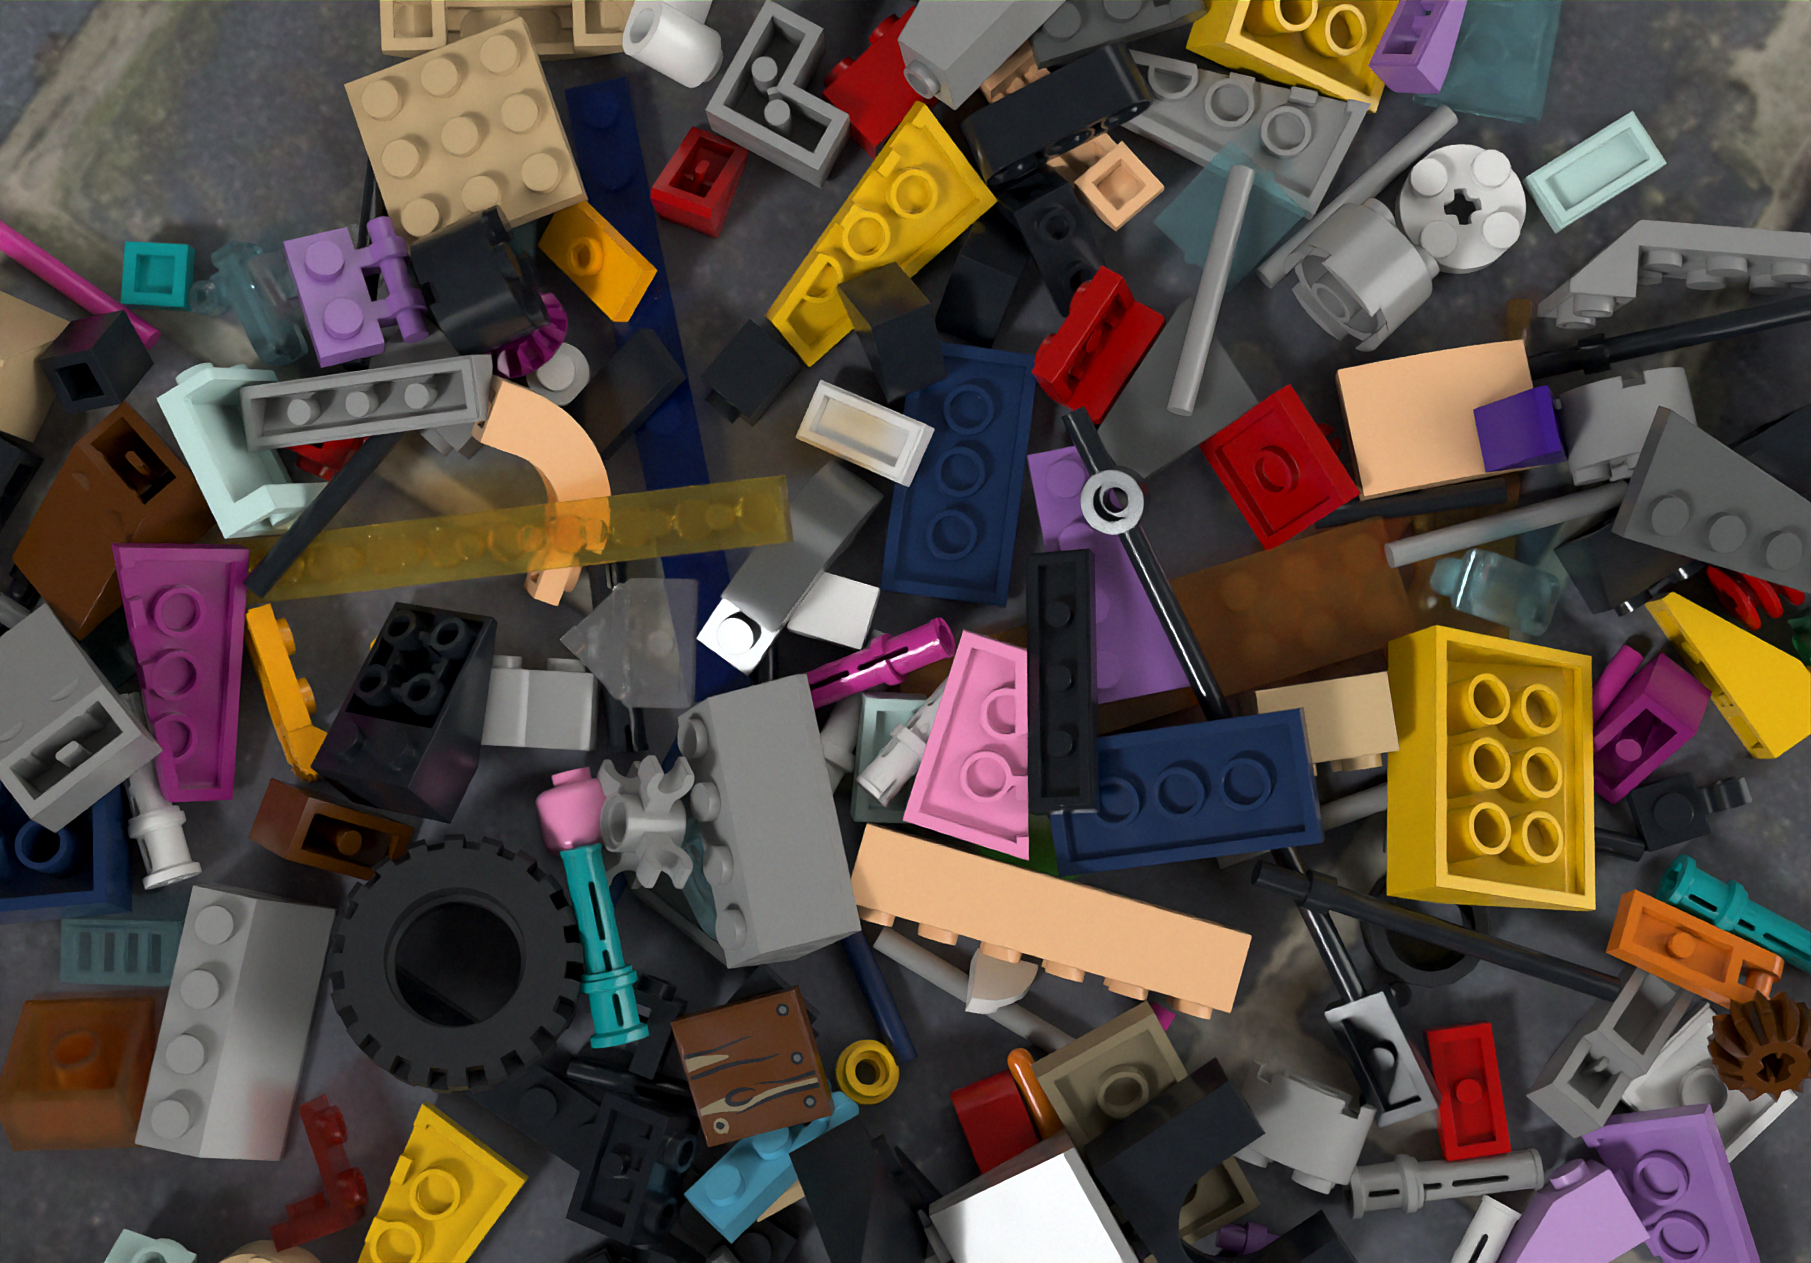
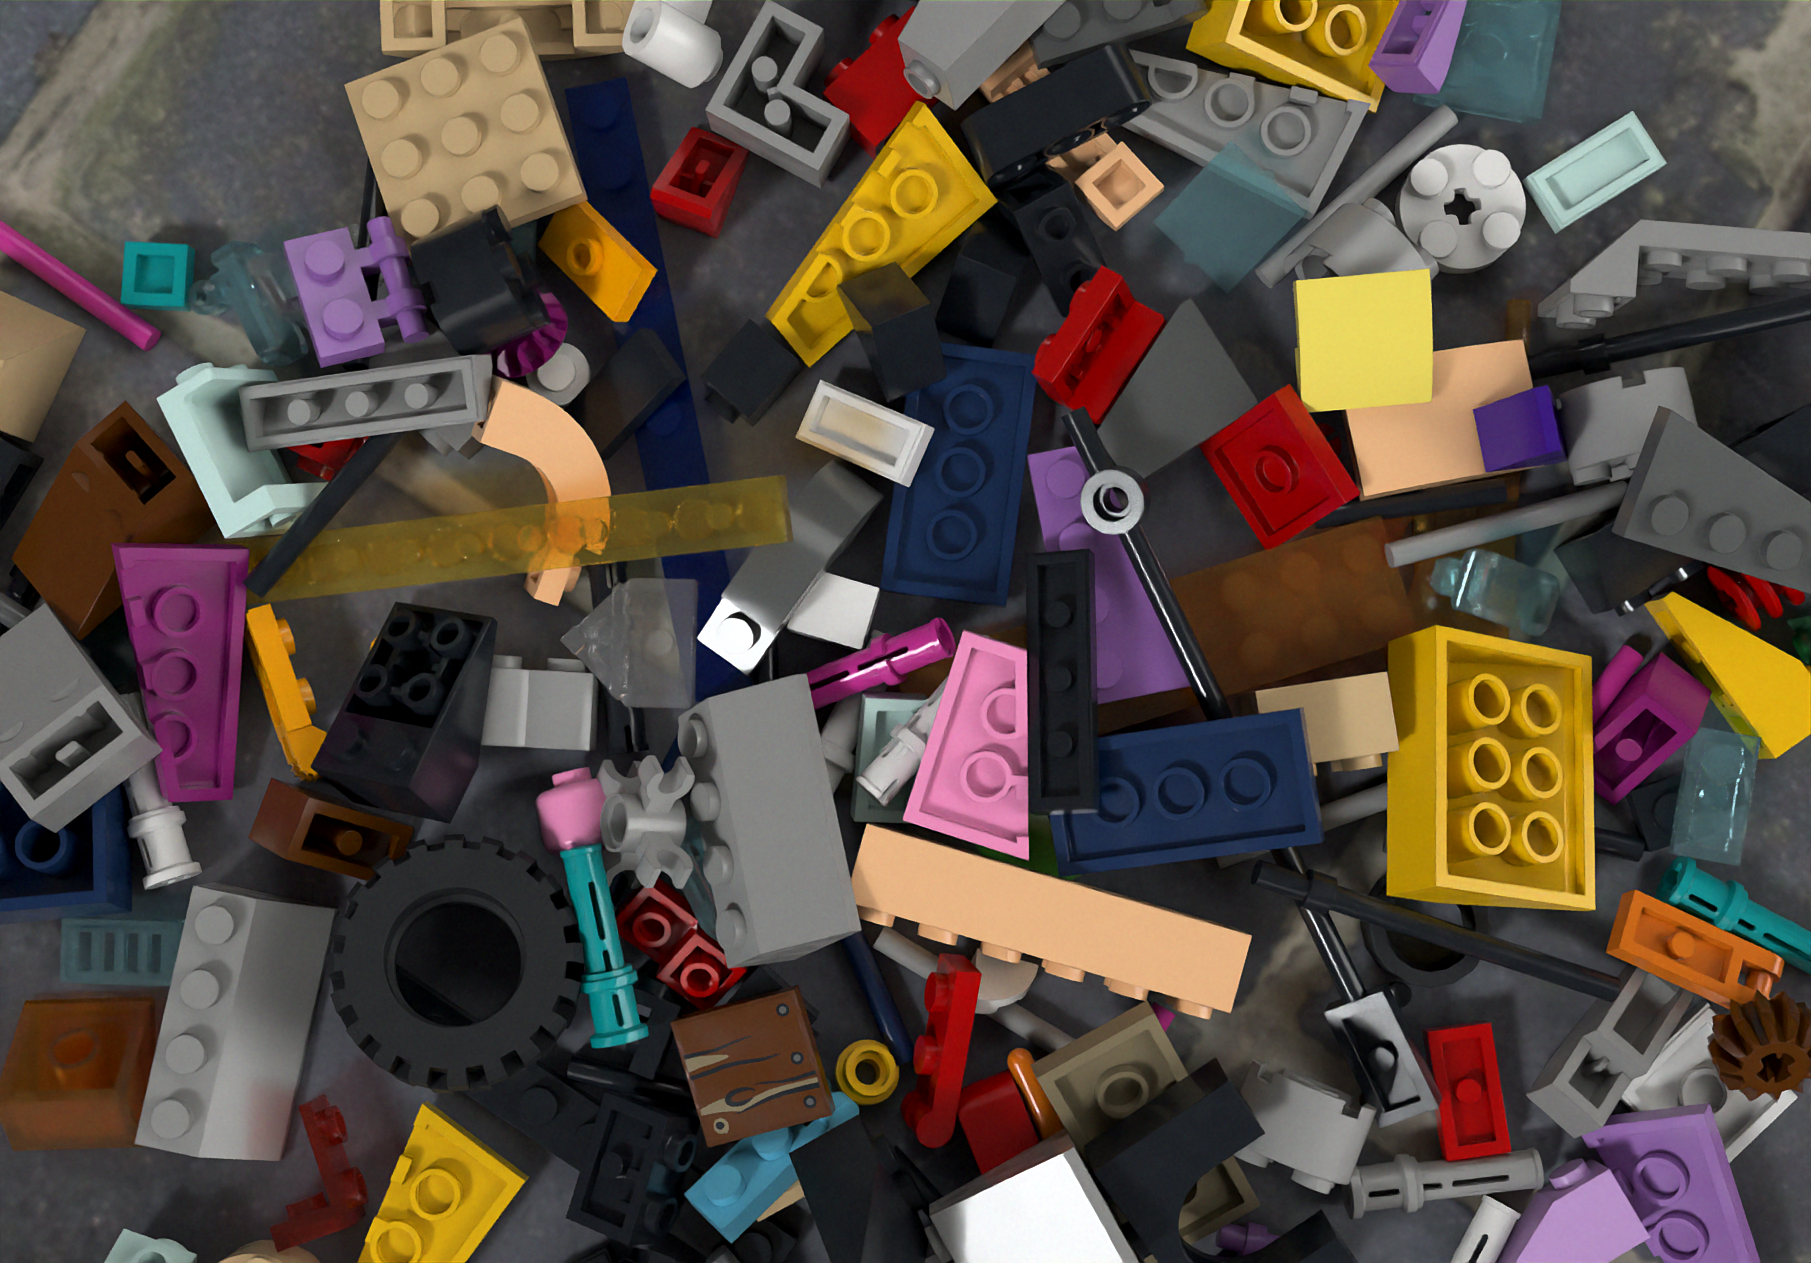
black brick [37,310,154,414] -> none
light grey bar [1167,165,1255,416] -> none
none -> red slope [614,877,748,1010]
none -> red plate [900,953,982,1148]
none -> light yellow slope [1293,269,1433,413]
none -> clear light blue plate [1669,727,1761,866]

